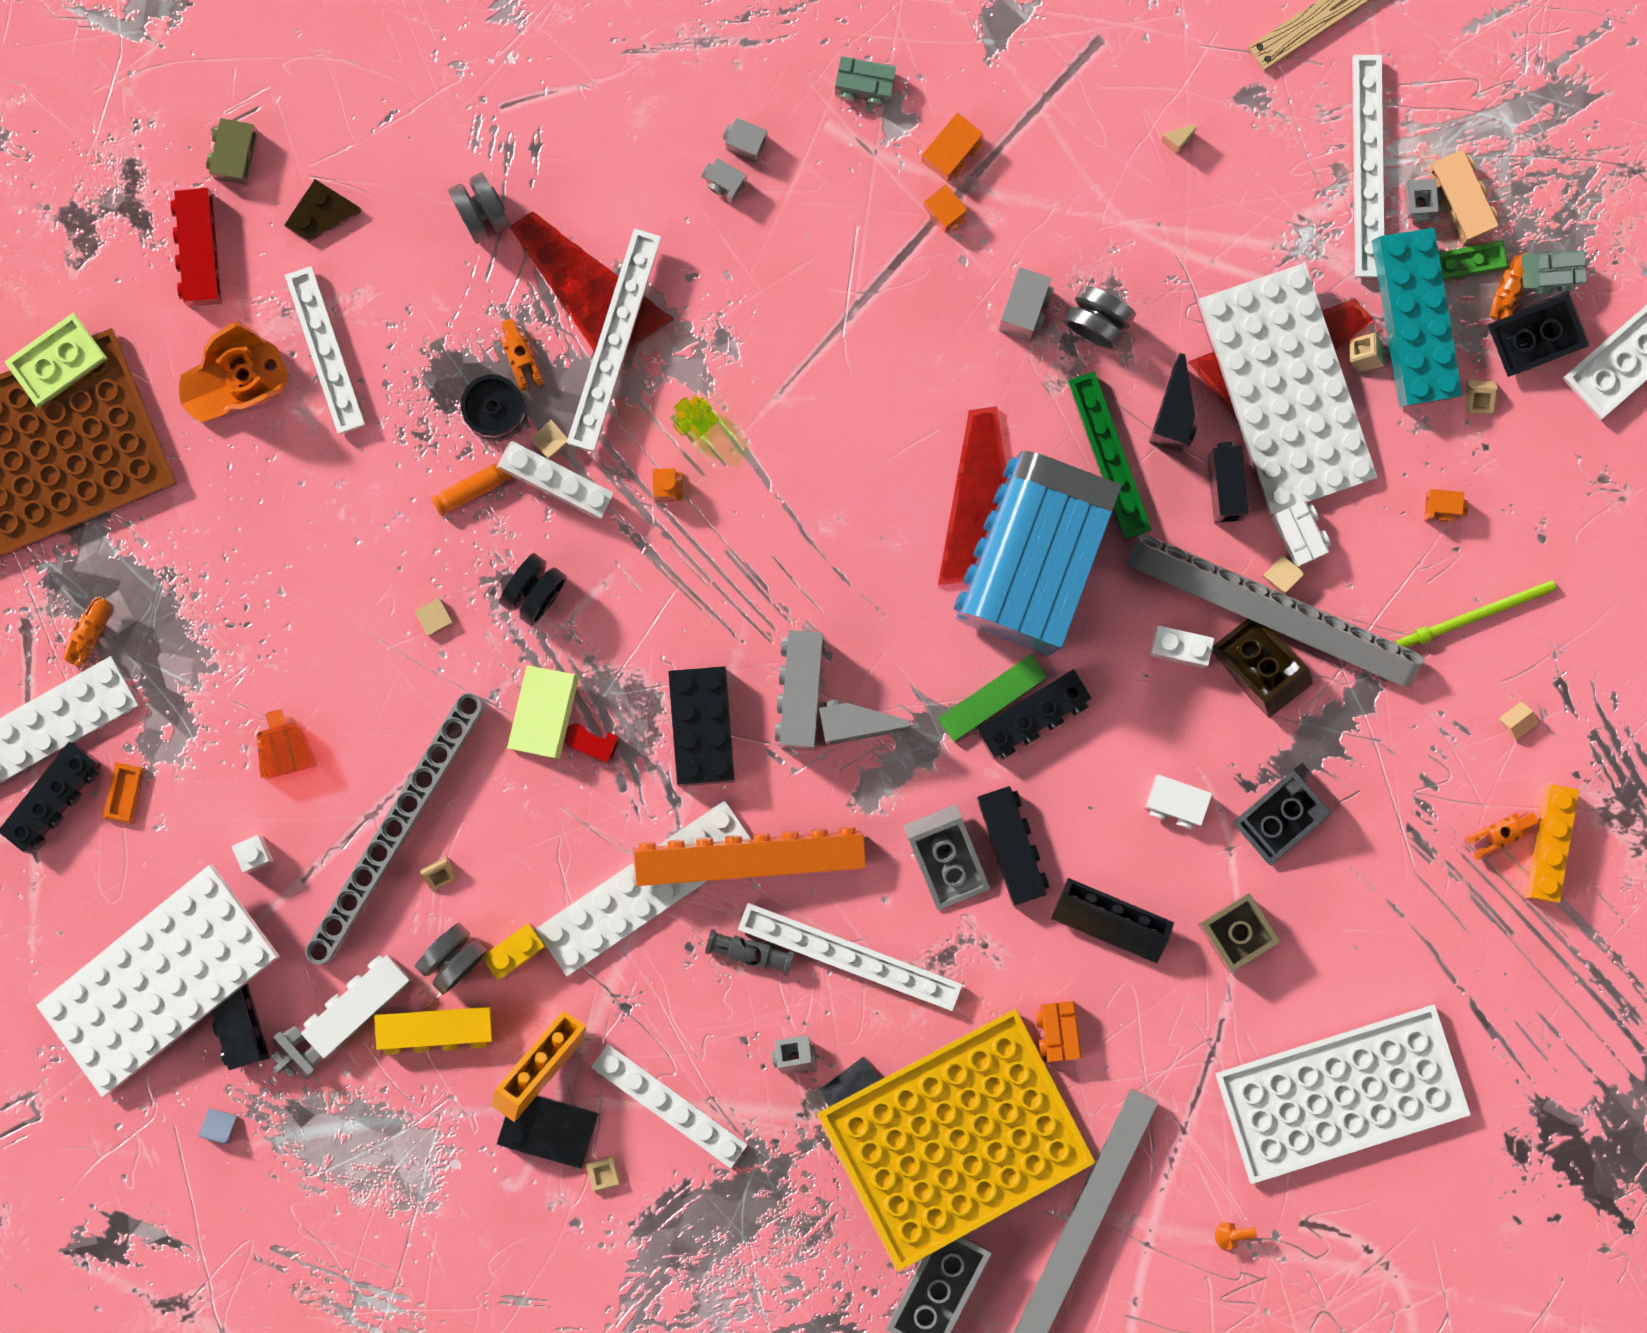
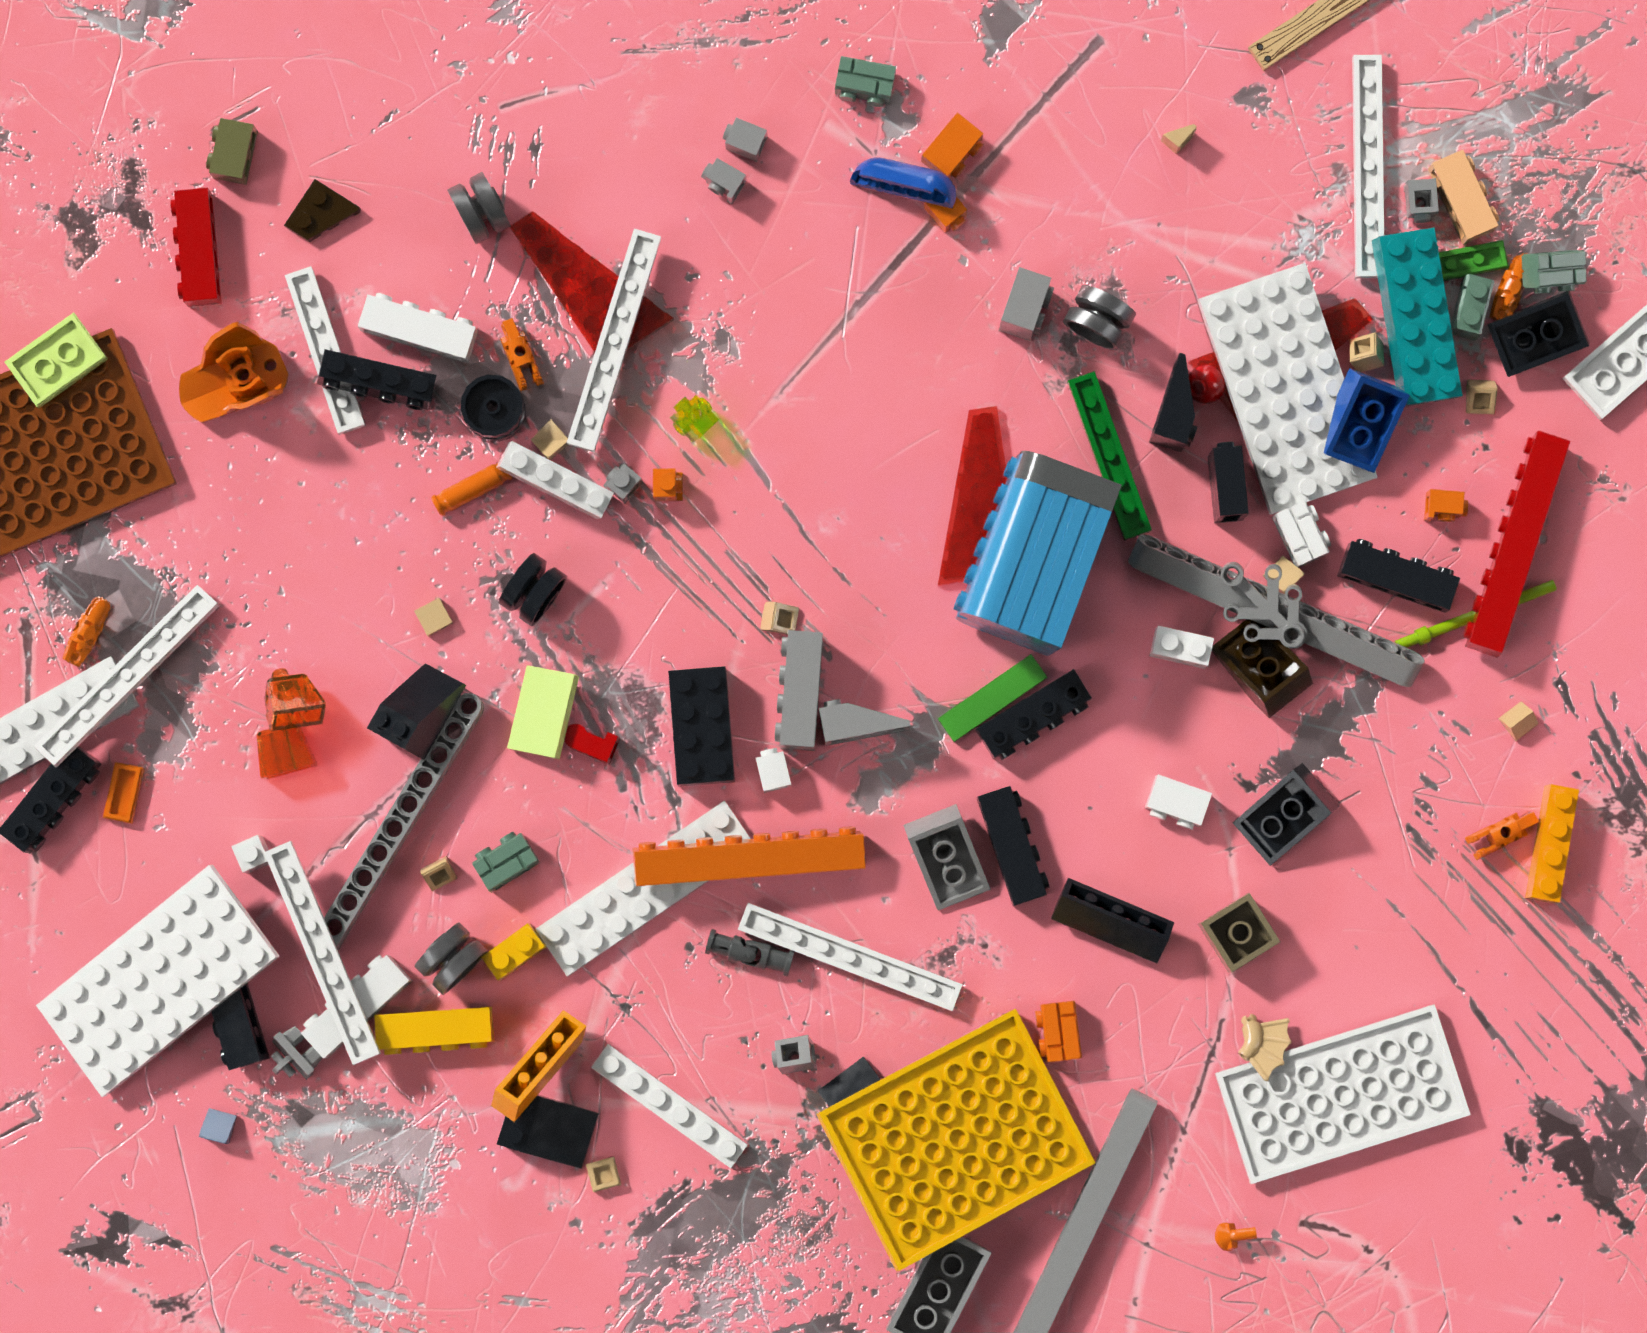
none -> white plate [34,585,219,768]
none -> clear orange torso [264,668,326,731]
none -> white plate [264,841,381,1065]
none -> black brick [317,349,436,410]
none -> white brick [357,293,478,363]
none -> black slope [367,663,466,760]
none -> sand green brick [472,831,540,893]
none -> light grey brick [603,464,643,504]
none -> white brick [756,748,792,793]
none -> tan slope [760,602,799,635]
none -> blue brick [850,157,956,208]
none -> red brick [1189,365,1225,404]
none -> light grey plant [1220,562,1307,648]
none -> tan arm [1238,1014,1292,1081]
none -> blue slope [1324,368,1410,473]
none -> black brick [1337,539,1460,613]
none -> sand green brick [1451,274,1495,340]
none -> red brick [1463,430,1570,658]

